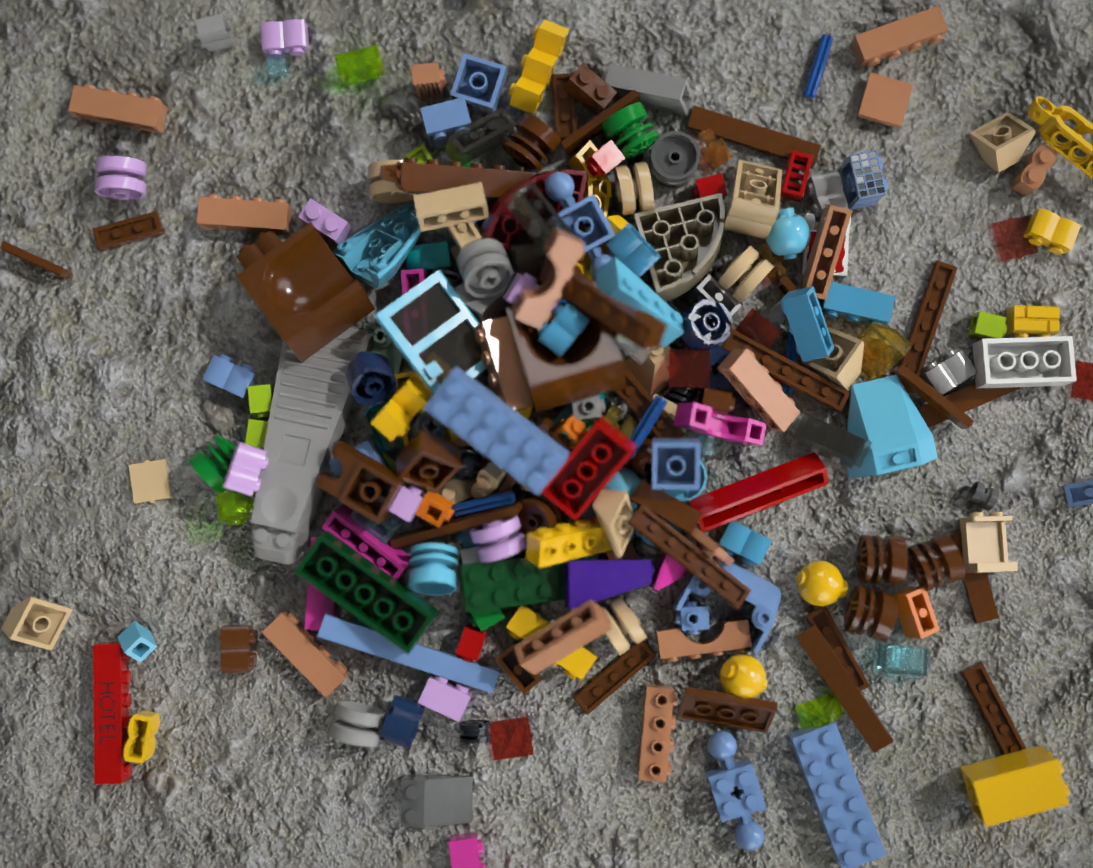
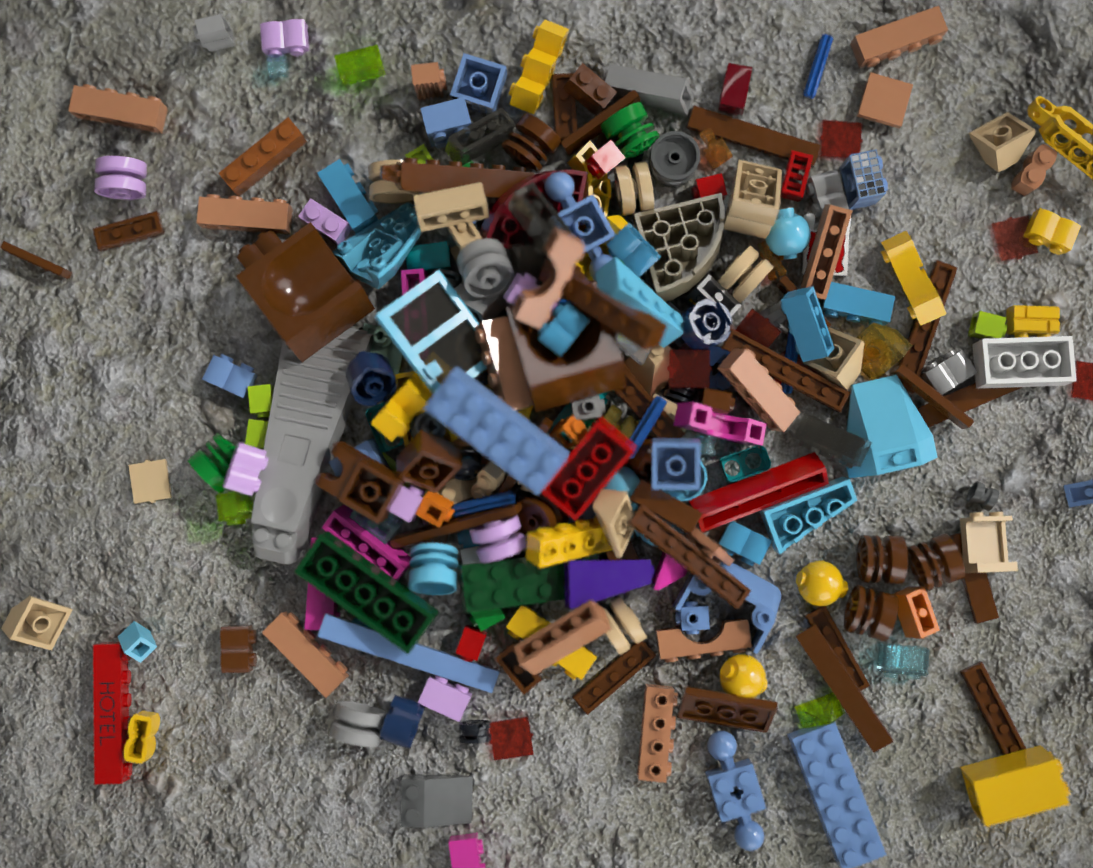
none -> dark orange brick [218,117,307,197]
none -> dark azure brick [317,159,378,233]
none -> dark red piece [718,63,753,116]
none -> teal piece [719,445,771,482]
none -> medium azure wedge [759,476,857,554]
none -> clear red piece [819,120,863,159]
none -> yellow brick [881,231,946,326]

